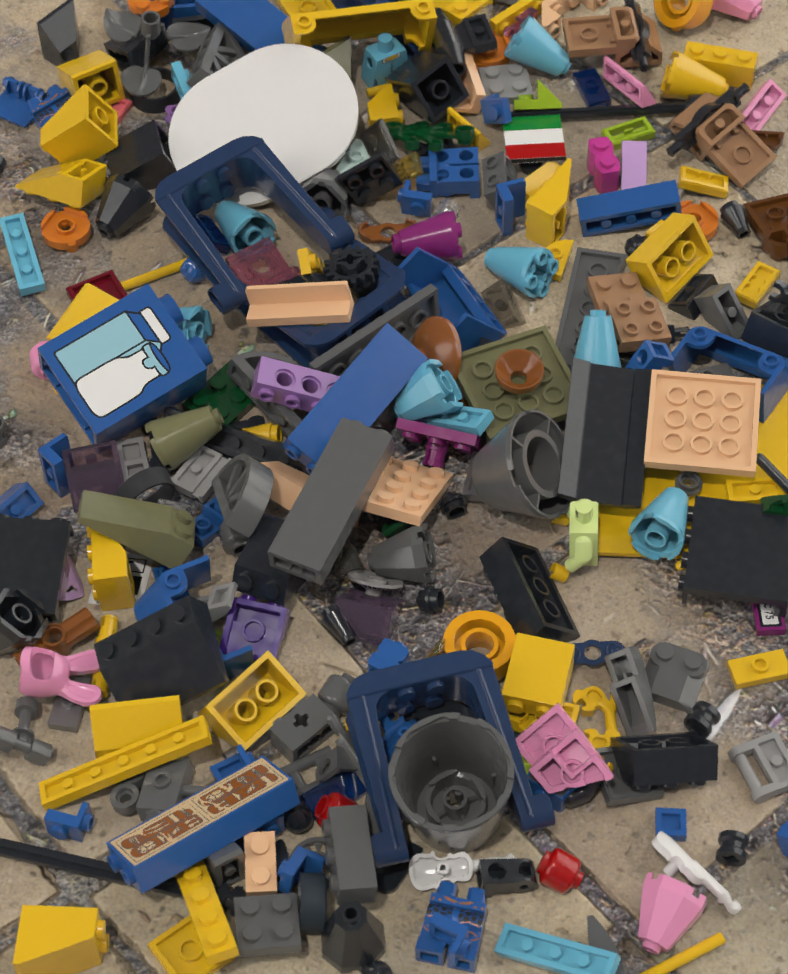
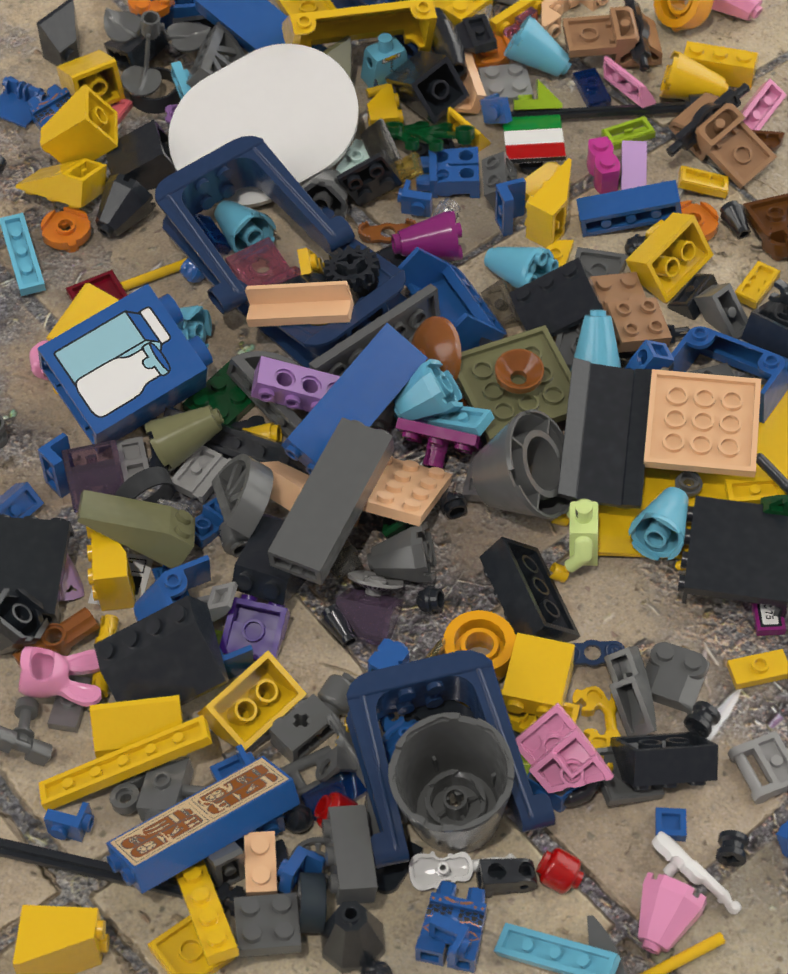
none -> black slope [509,257,604,337]

